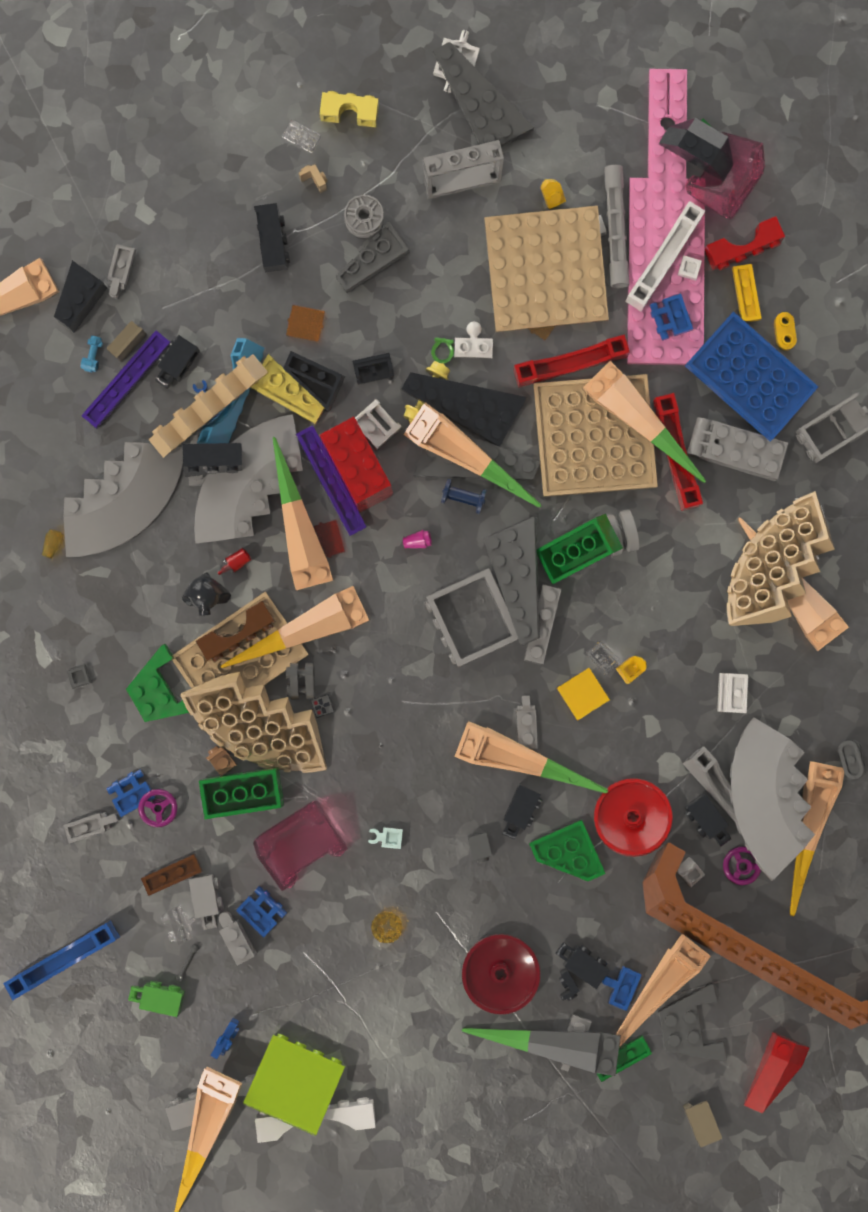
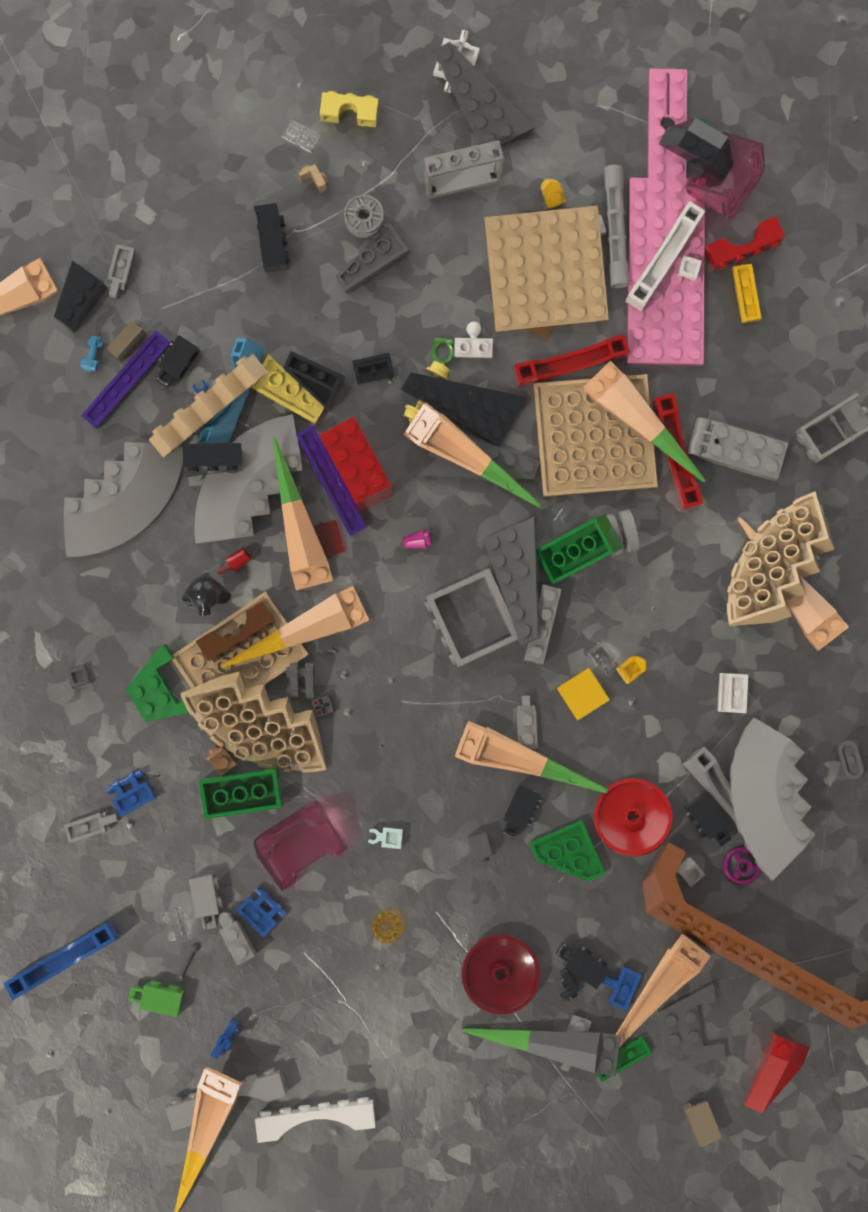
clear yellow cone [42,529,64,559] -> none
magenta piece [138,789,178,828] -> none
reddish brown plate [141,854,203,896] -> none
lime panel [243,1033,345,1136] -> none
clear orange piece [286,305,325,342] -> none
white plate [355,399,402,450] -> none
dark blue hose [441,479,487,514] -> none
blue plate [650,293,693,341] -> none
blue plate [685,311,818,442] -> none
yellow plate [774,312,797,351] -> none
light nougat plate [790,761,844,917] -> none

